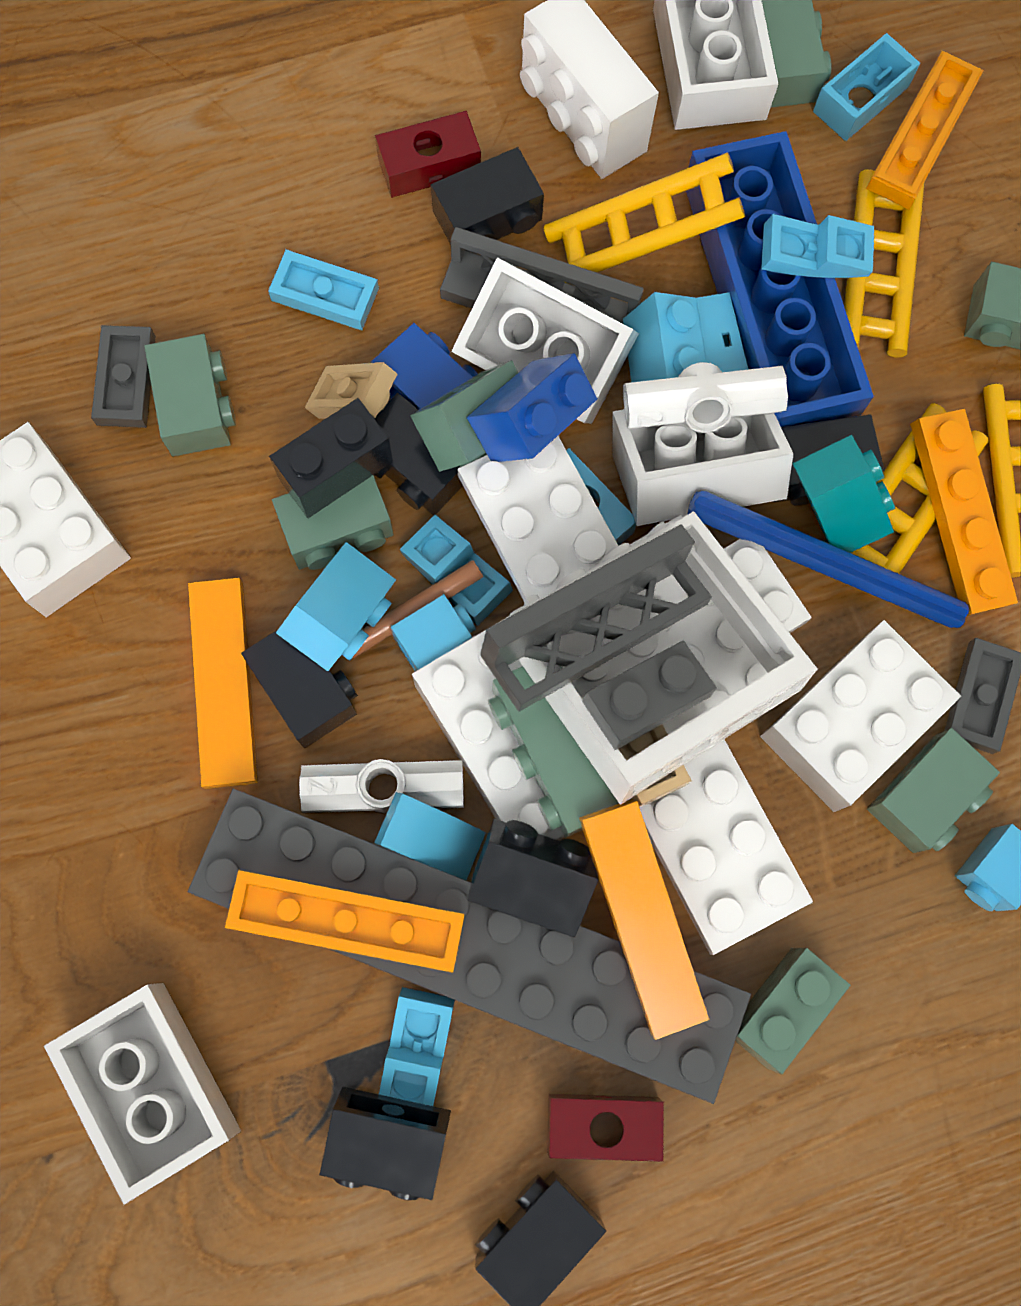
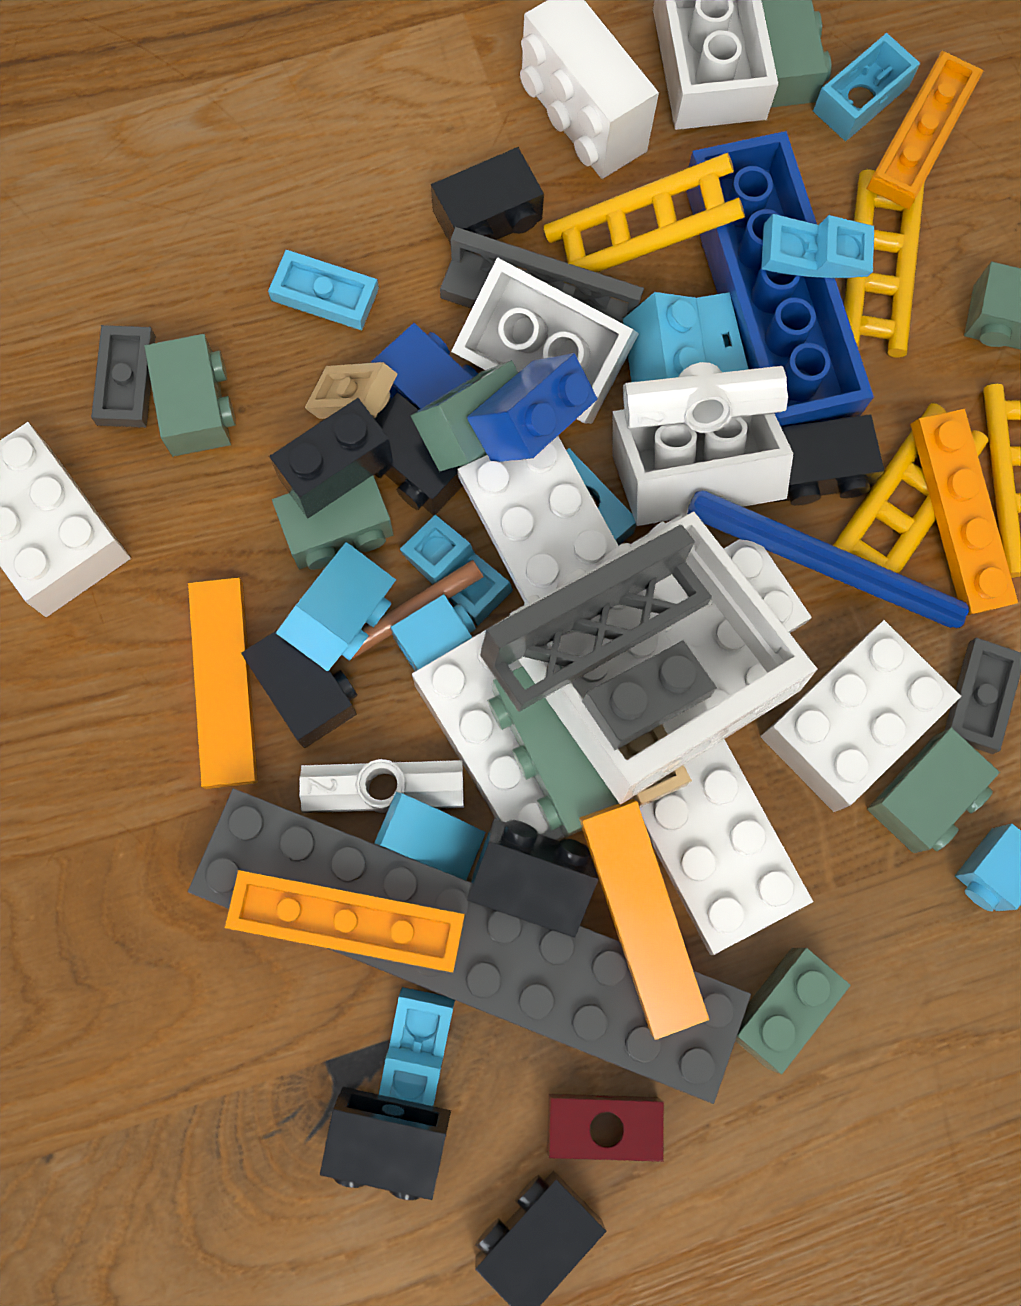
white brick [44,983,241,1204] -> none
dark red piece [375,110,481,198] -> none
teal brick [793,435,895,553] -> none

